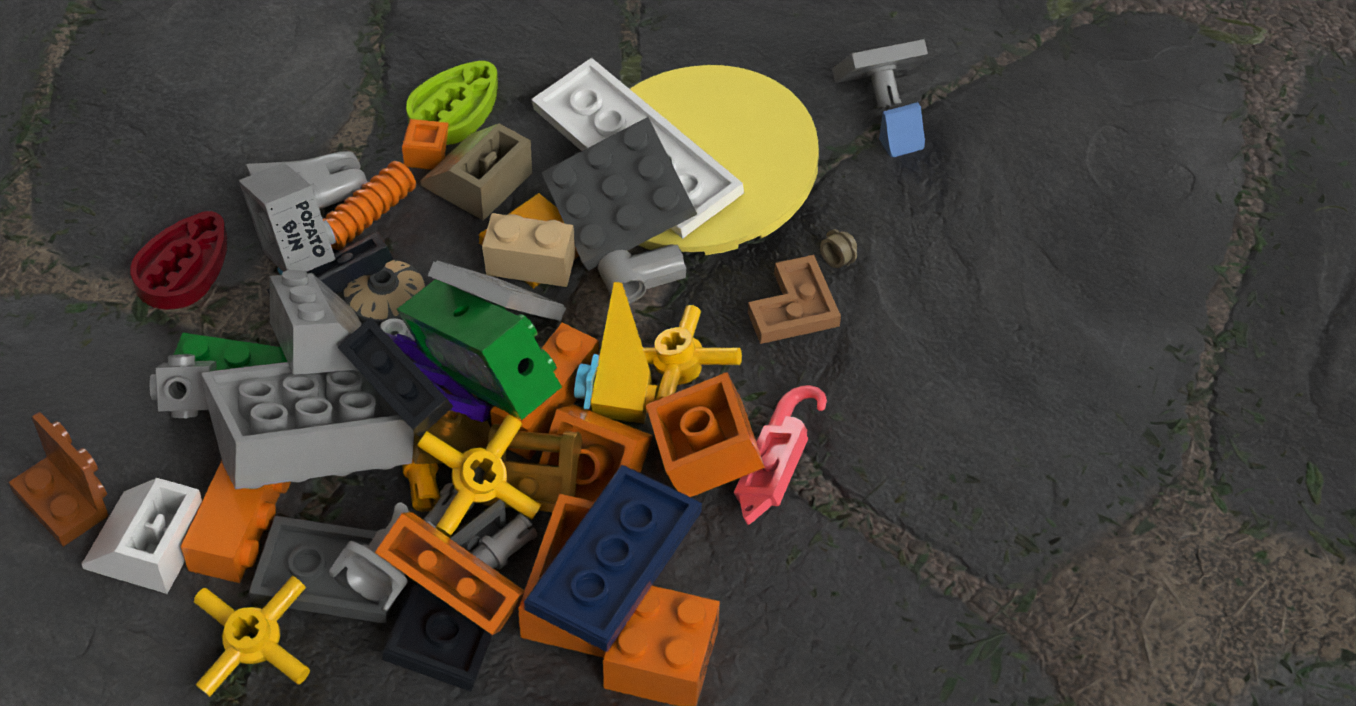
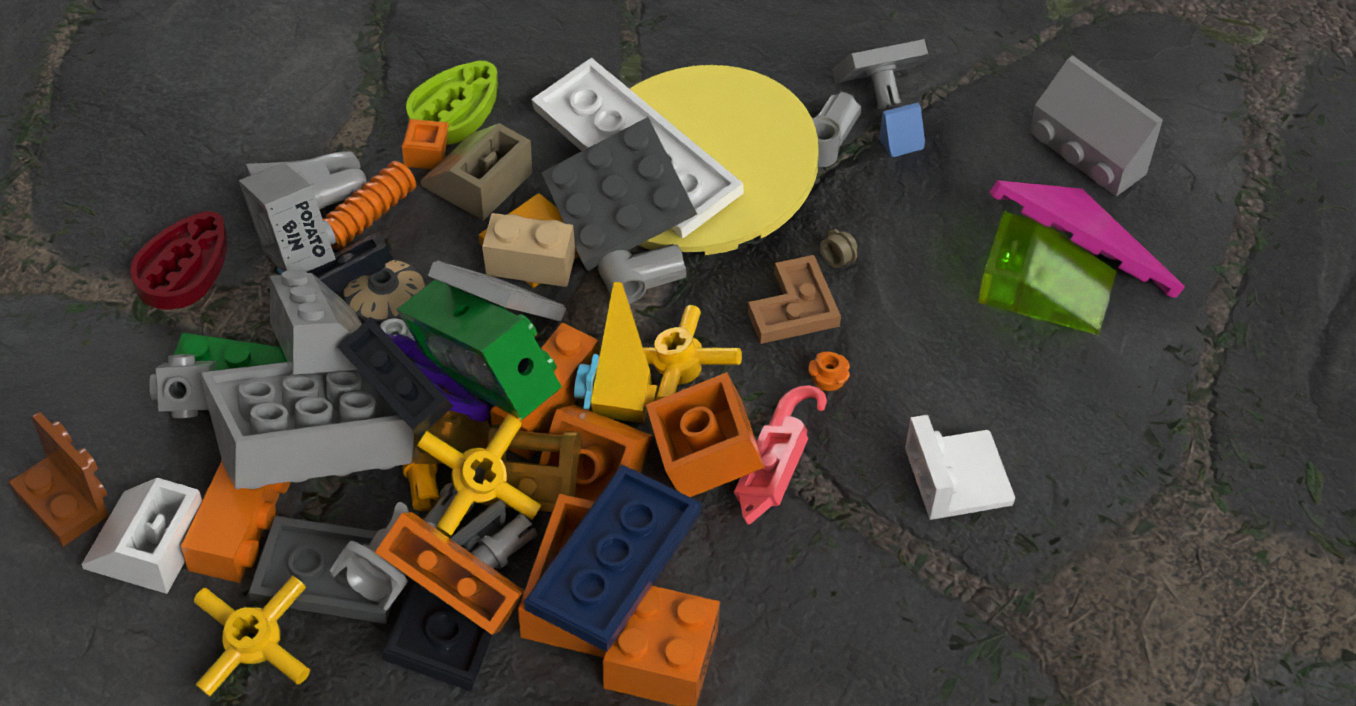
none -> orange plate [808,352,850,391]
none -> light grey piece [812,91,861,167]
none -> white bracket [905,415,1015,520]
none -> clear neon green slope [978,212,1116,335]
none -> dark pink tile [989,180,1185,298]
none -> light grey slope [1029,56,1163,196]

